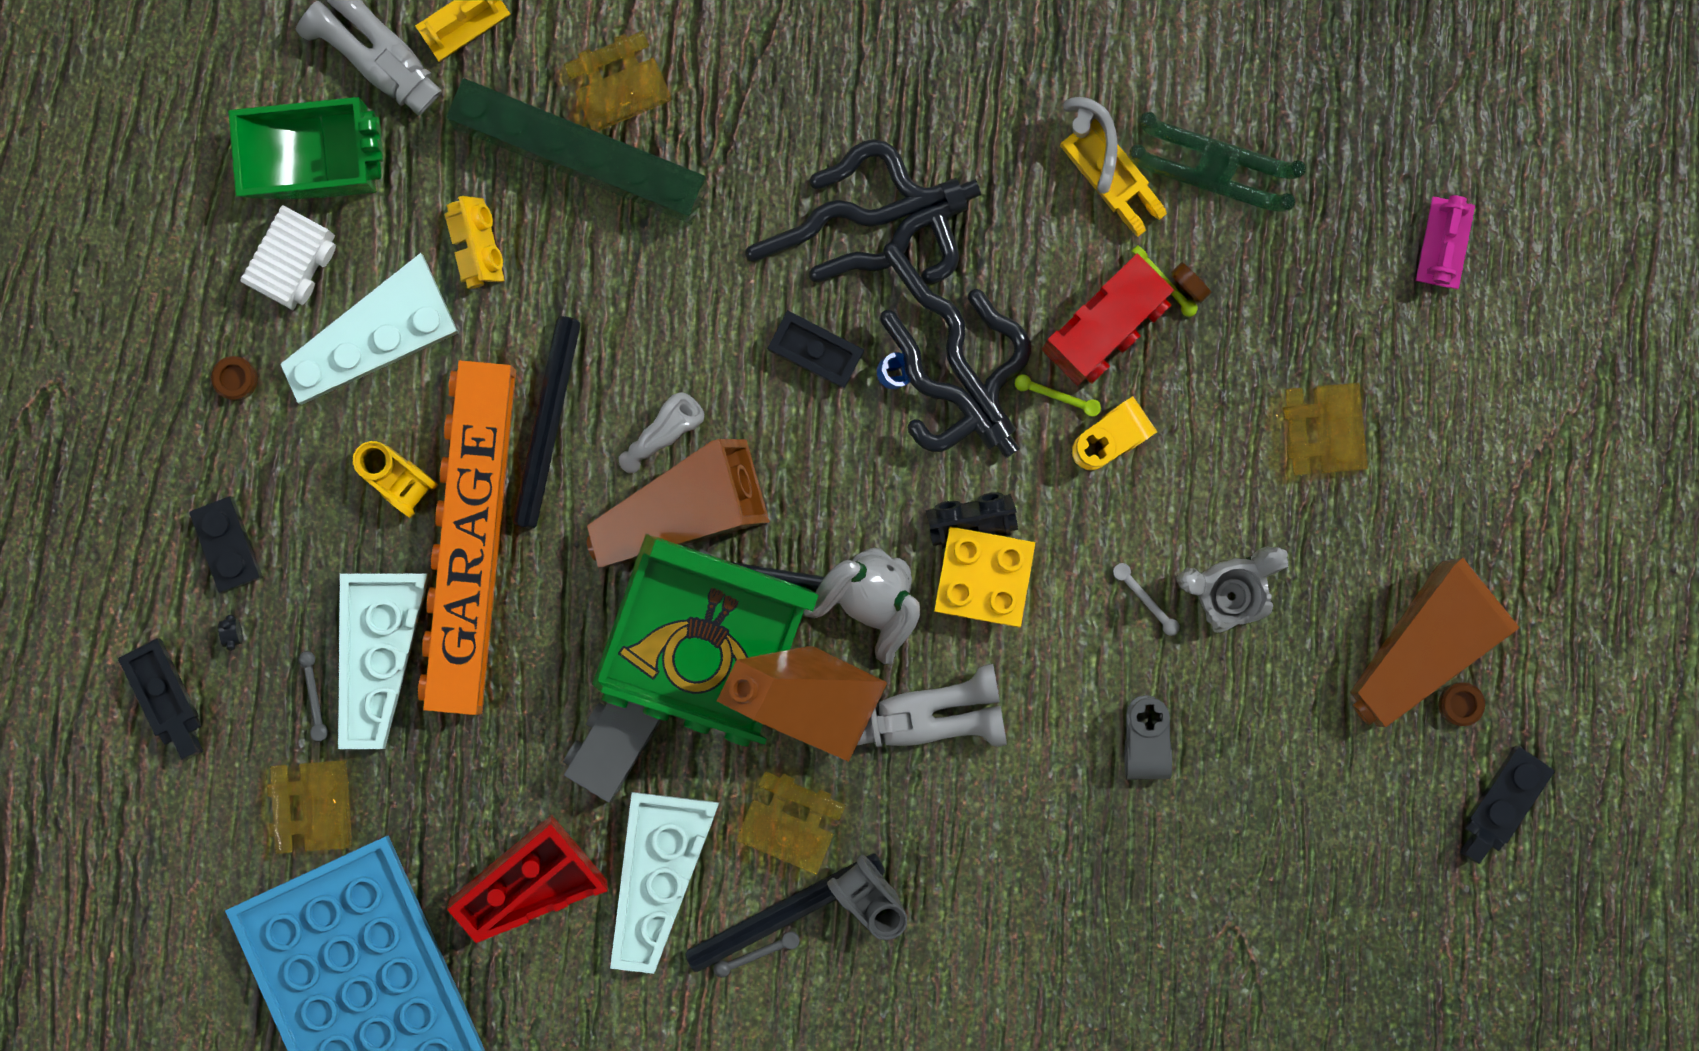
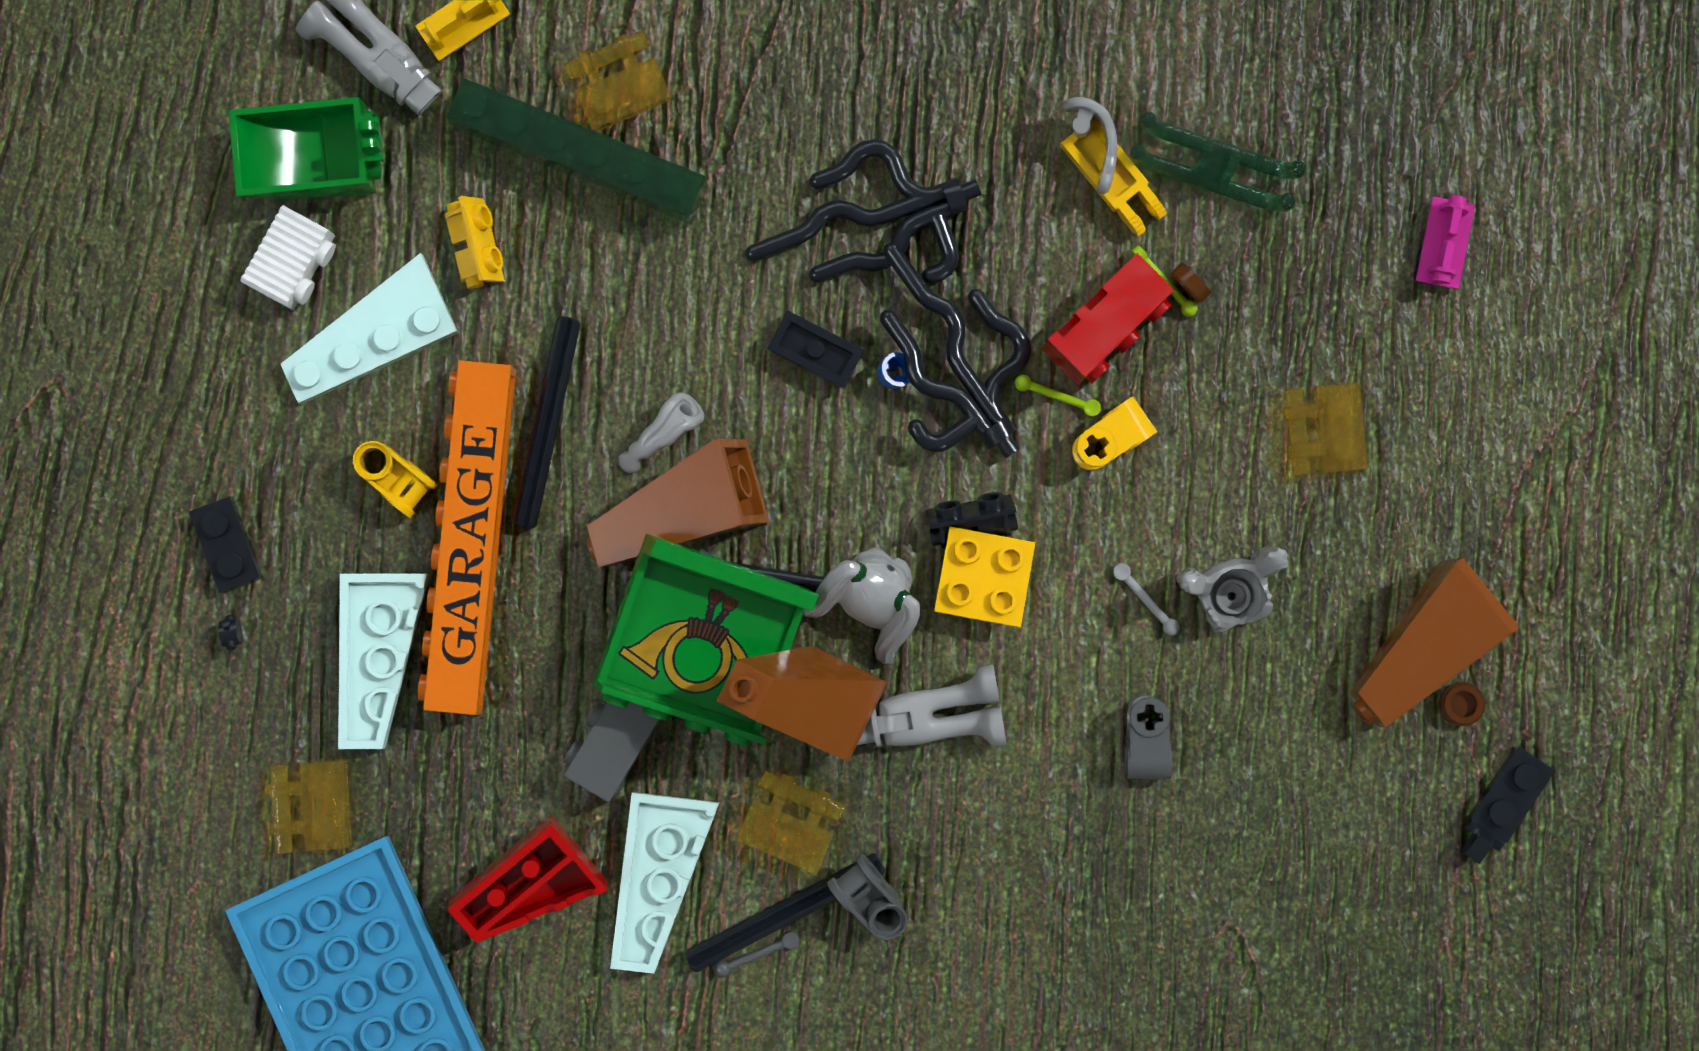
black hinge [118,638,204,760] -> none
reddish brown tile [211,356,258,401] -> none
dark grey hinge [298,651,329,741] -> none

